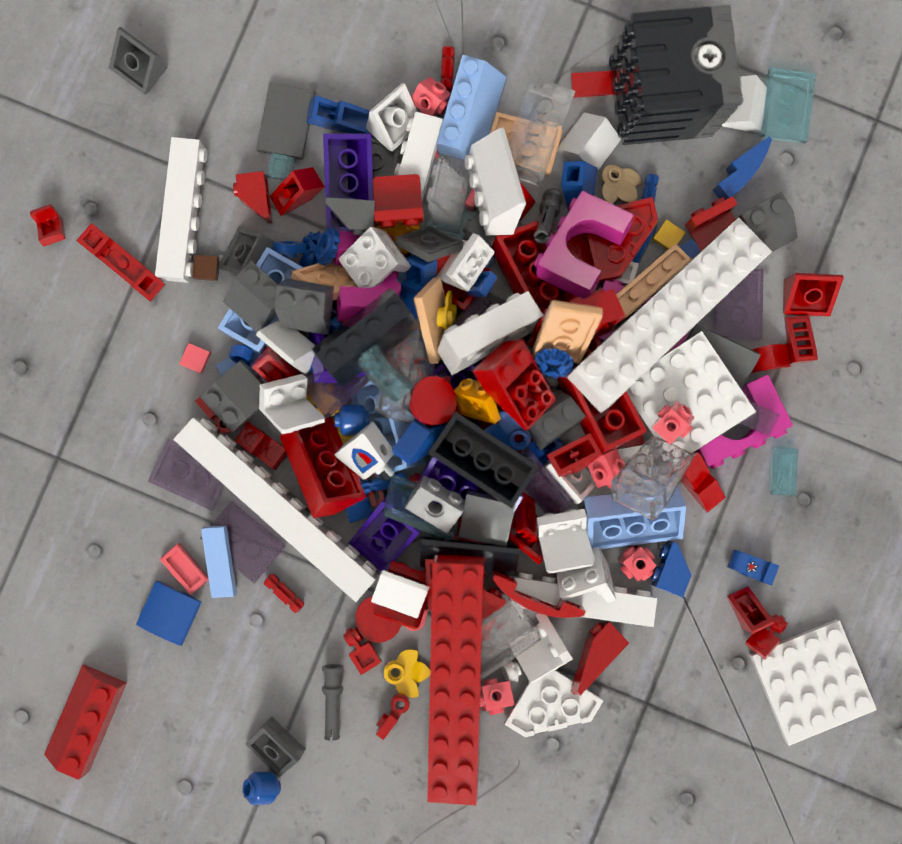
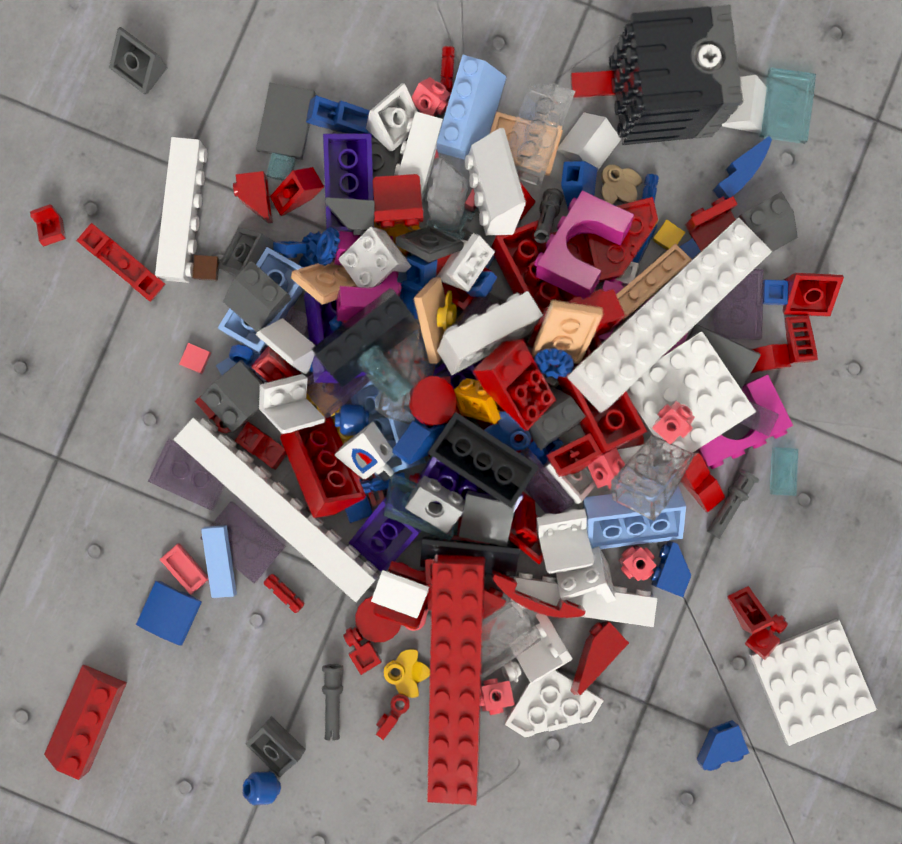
dark grey slope [275,278,334,335] -> none
blue leg [727,550,779,586] -> none
none -> blue slope [697,720,749,771]
none -> dark grey pin [707,469,759,539]
none -> blue plate [761,280,788,305]

